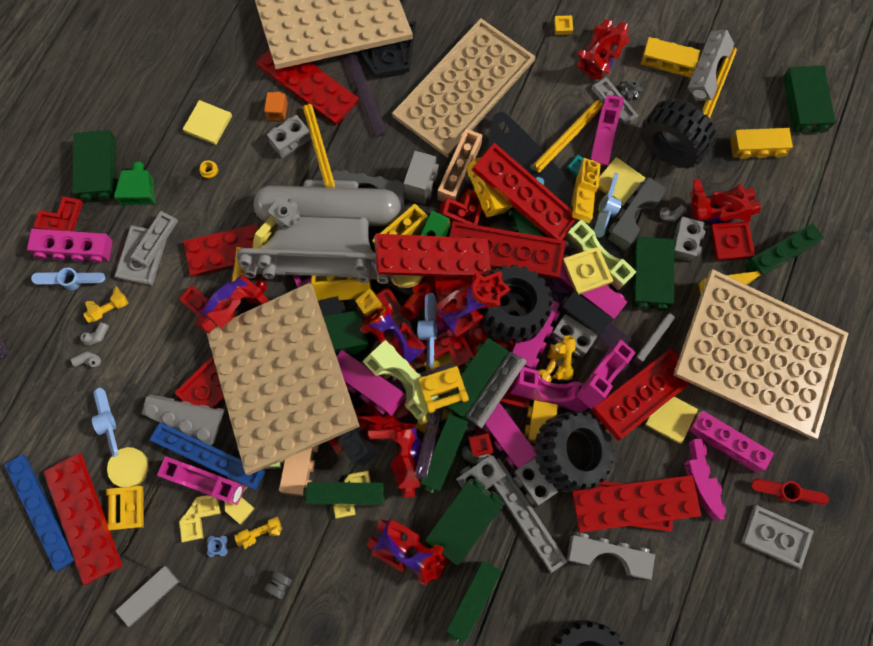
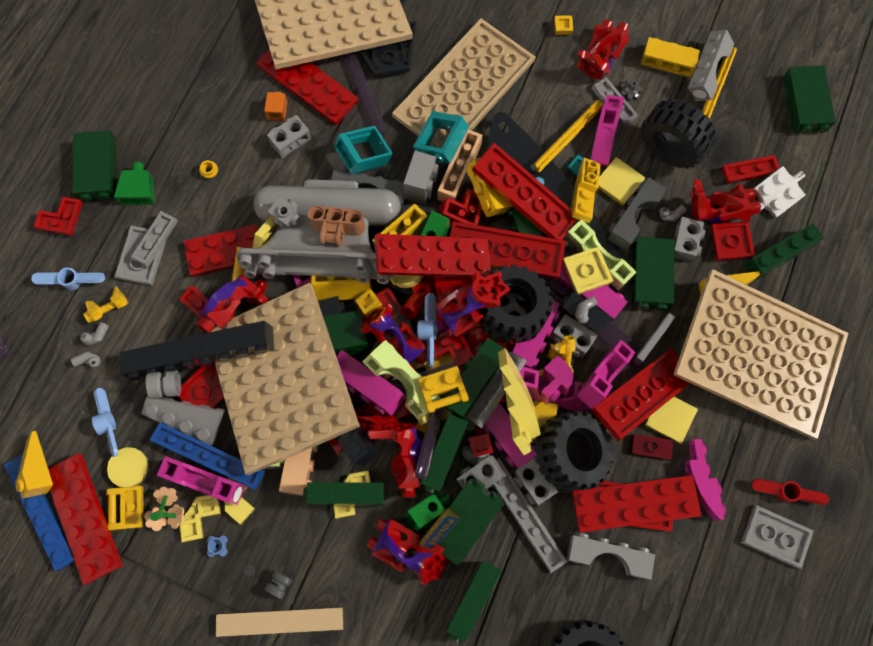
dark pink brick [27,229,113,263] -> none
light grey tile [116,566,180,627] -> none
light yellow tile [183,100,232,145] -> none
yellow piece [234,517,282,549] -> none
yellow axle [303,104,335,187] -> none
light blue piece [594,173,621,238] -> none
dark pink brick [688,411,774,473] -> none
yellow brick [730,128,793,159] -> none
none -> yellow slope [15,431,53,499]
none -> black brick [120,320,274,381]
none -> light nougat plant [144,487,184,531]
none -> light grey wheel [146,370,181,399]
none -> tan tile [216,607,343,637]
none -> nougat piece [308,206,365,246]
none -> teal window [333,126,393,174]
none -> green torso [403,493,451,533]
none -> teal window [413,111,469,164]
none -> slope [419,509,460,549]
none -> light yellow slope [498,348,541,455]
none -> dark pink brick [540,356,573,405]
none -> light grey arm [575,296,597,323]
none -> dark red plate [631,434,673,461]
none -> red plate [721,155,780,184]
none -> white plate [753,166,805,218]

